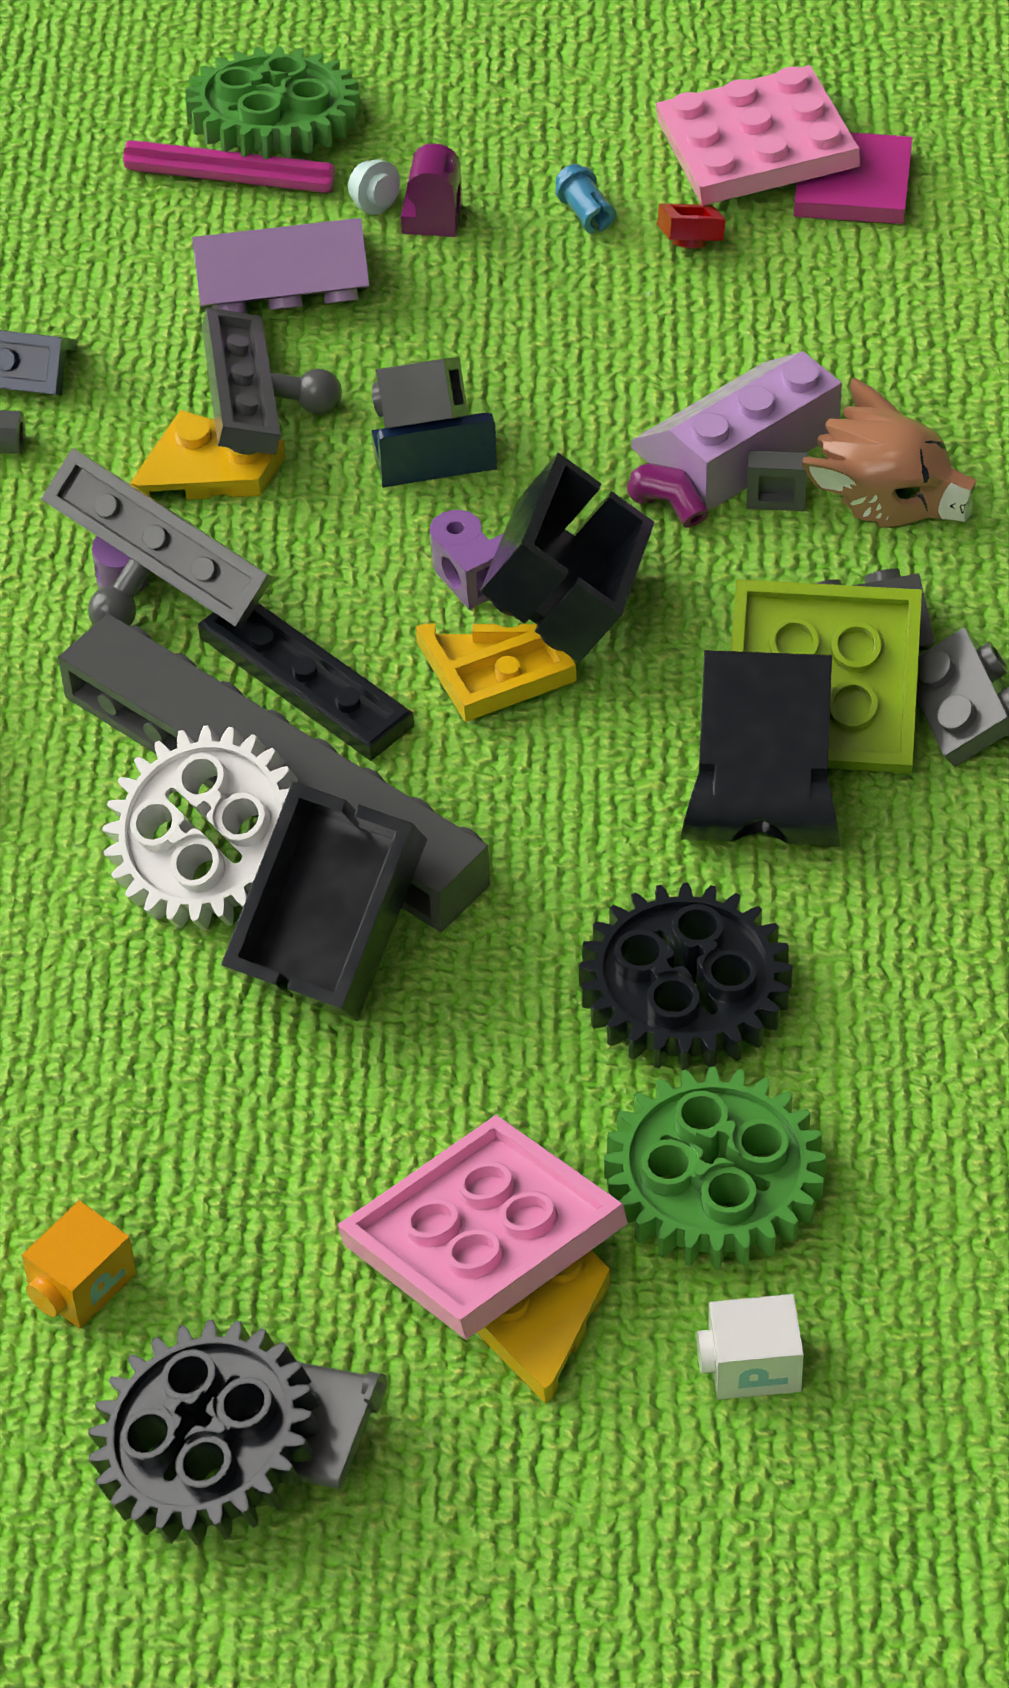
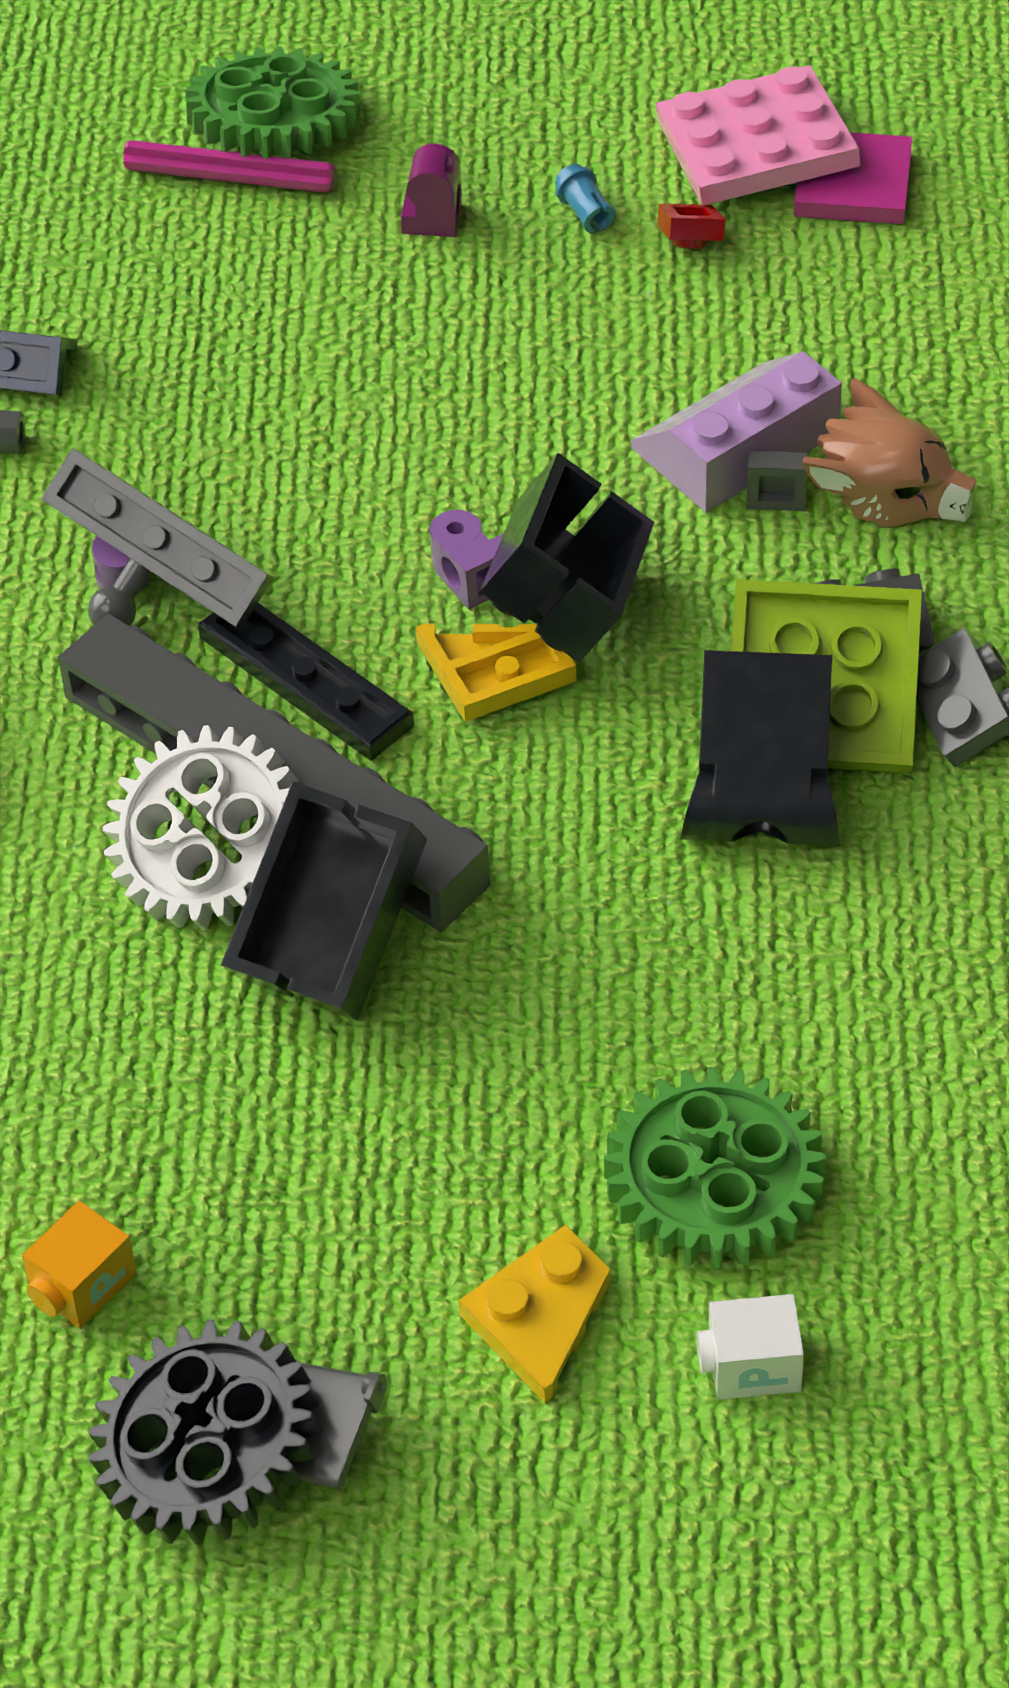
yellow wing [129,410,286,500] -> none
lavender slope [192,218,369,313] -> none
dark grey plate [202,307,342,455] -> none
bright pink plate [337,1115,628,1340] -> none
light aqua plate [348,159,400,215] -> none
panel [371,412,497,487] -> none
dark grey slope [372,357,468,428] -> none
black gear [579,883,792,1070] -> none
magenta arm [627,463,709,528] -> none

